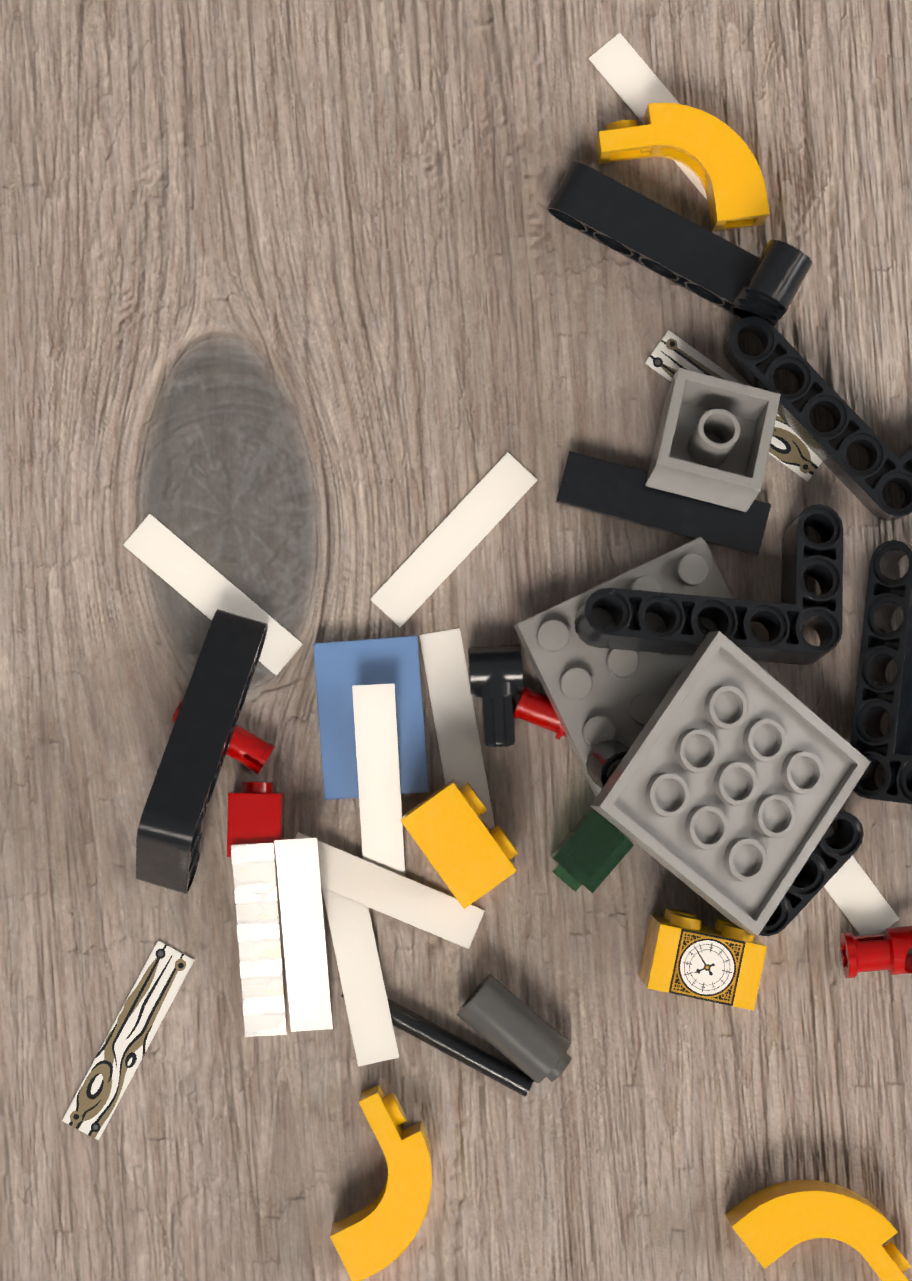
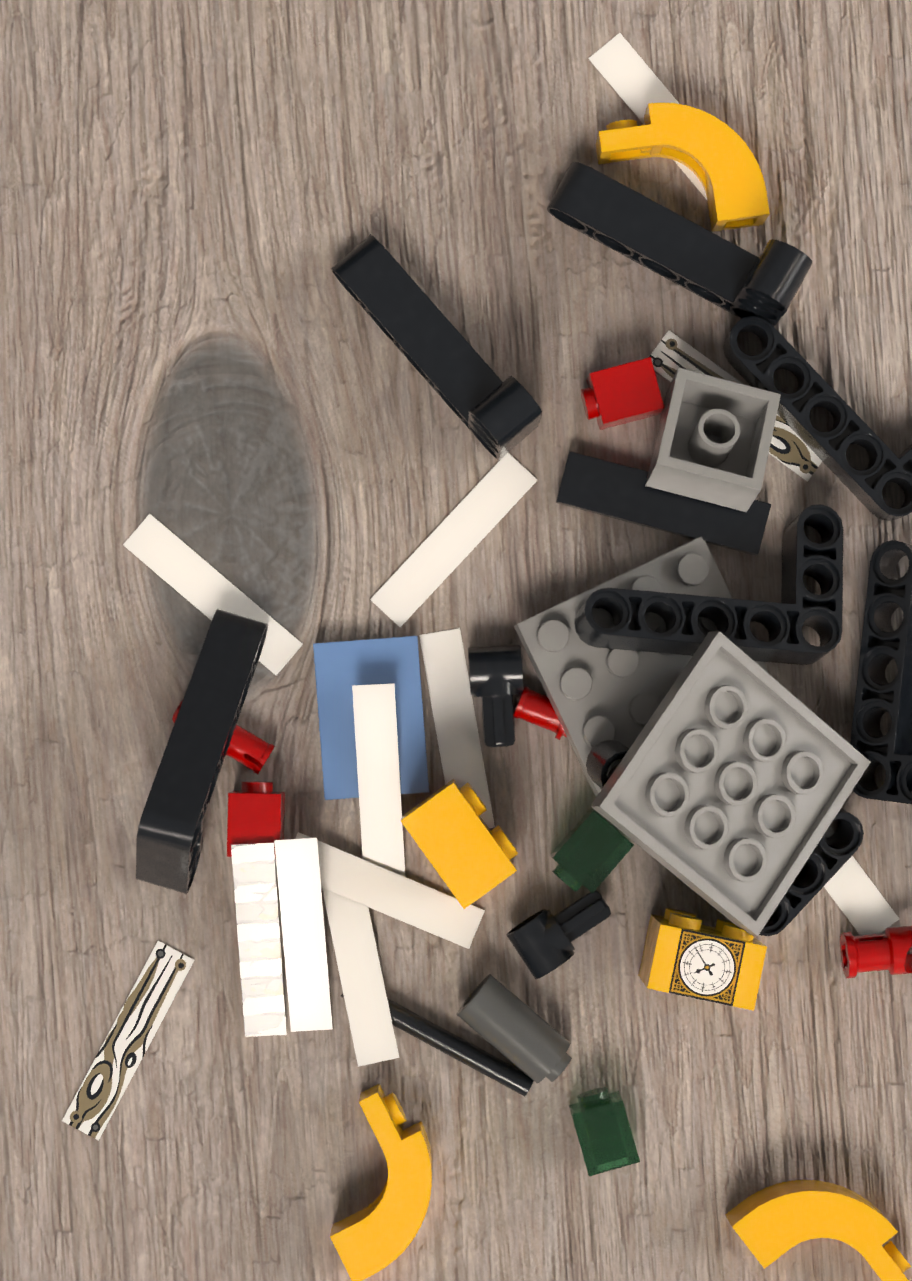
none -> black beam [331,234,542,460]
none -> black axle [506,890,611,979]
none -> clear green brick [569,1087,640,1176]
none -> red brick [580,357,664,430]

